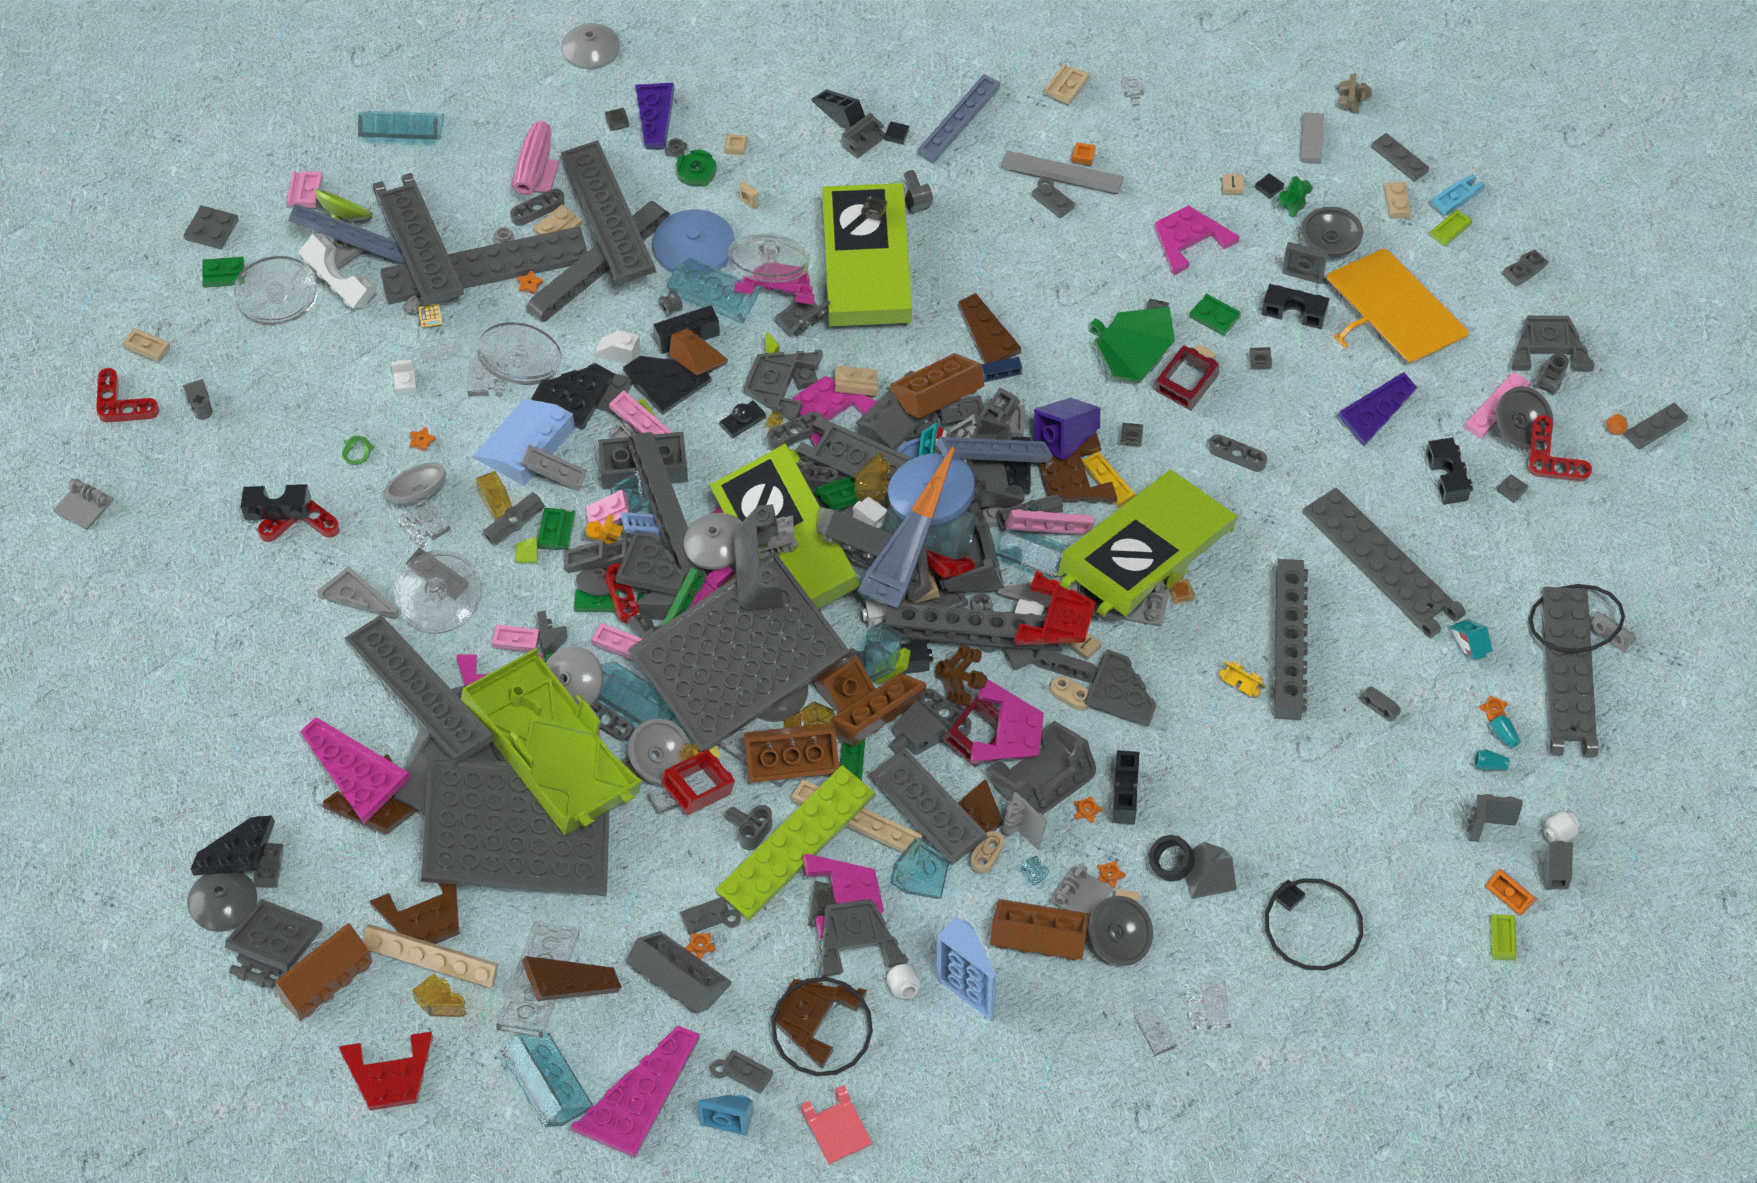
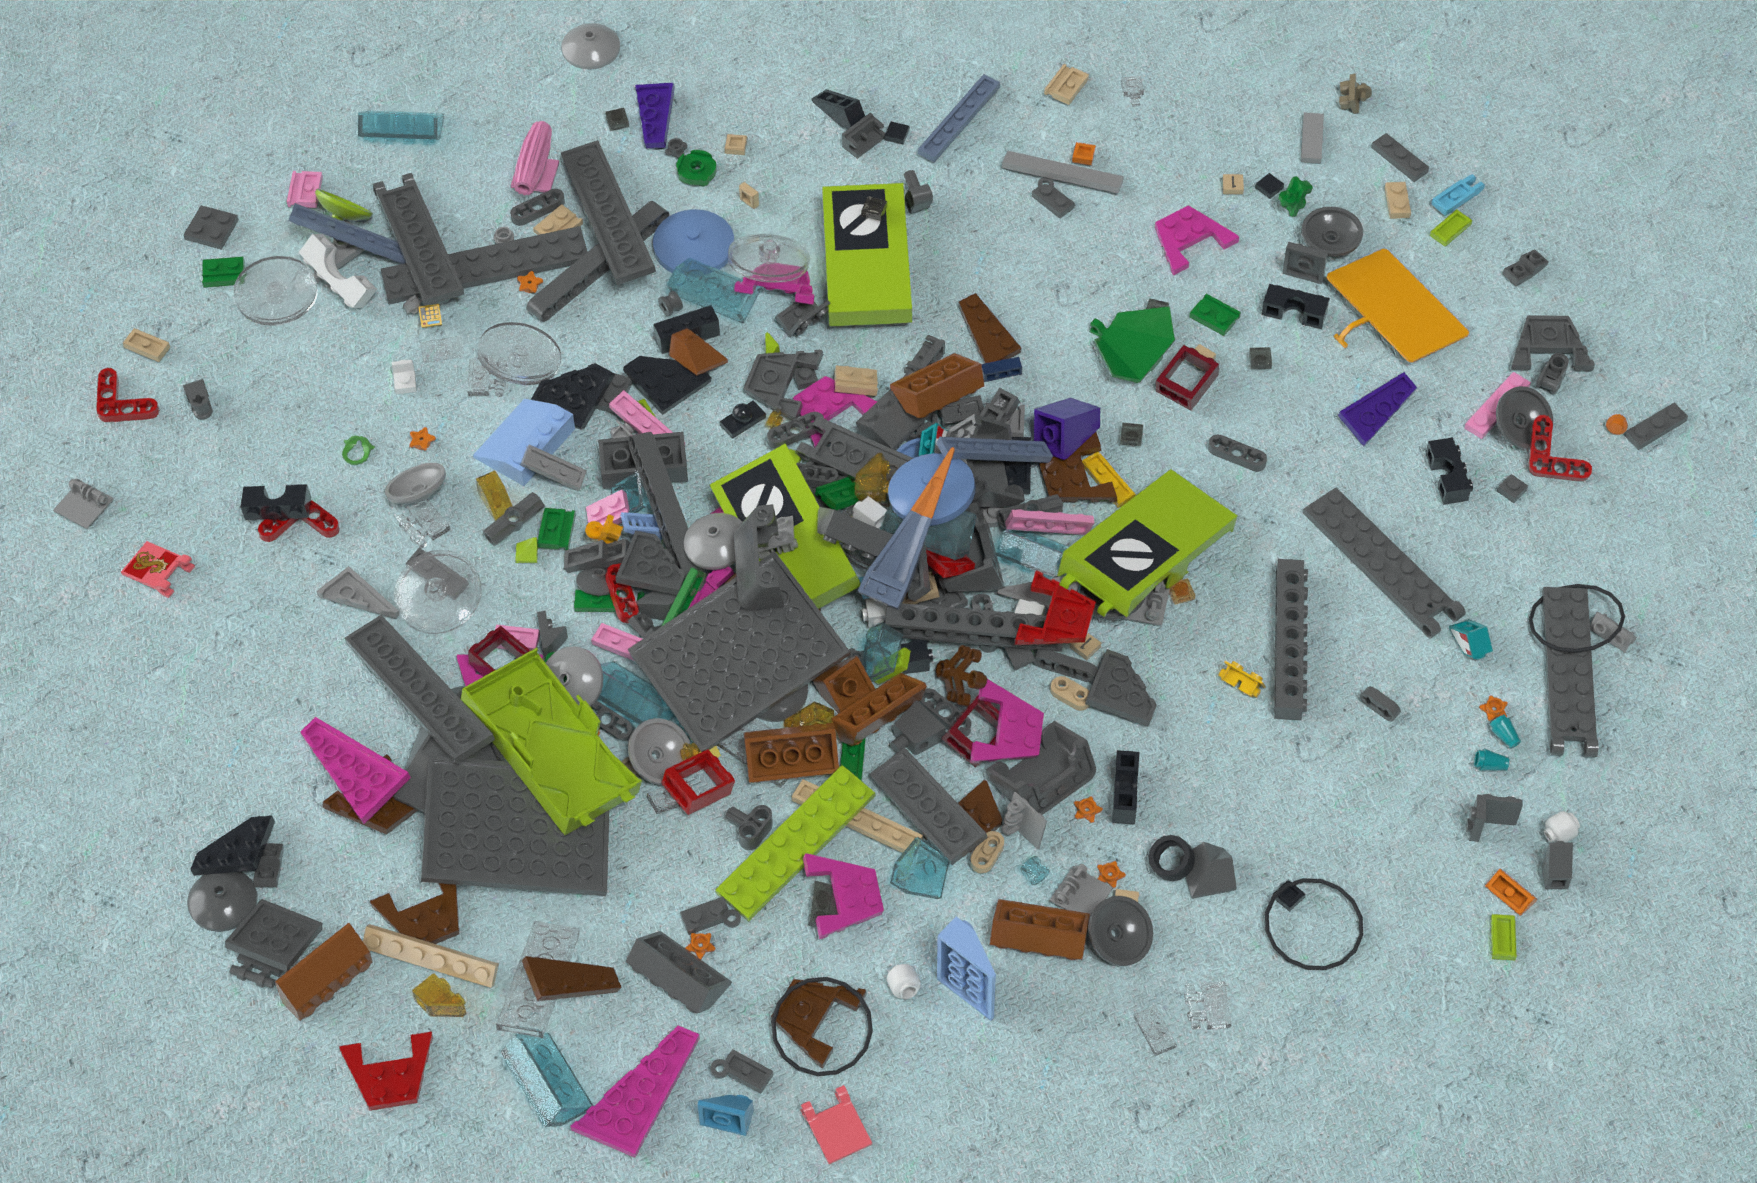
white slope [594,330,641,364] -> none
dark grey wing [820,899,909,977] -> none
none -> coral flag [121,541,195,598]
none -> dark red window [468,625,531,676]
none -> dark grey hinge [904,335,945,373]

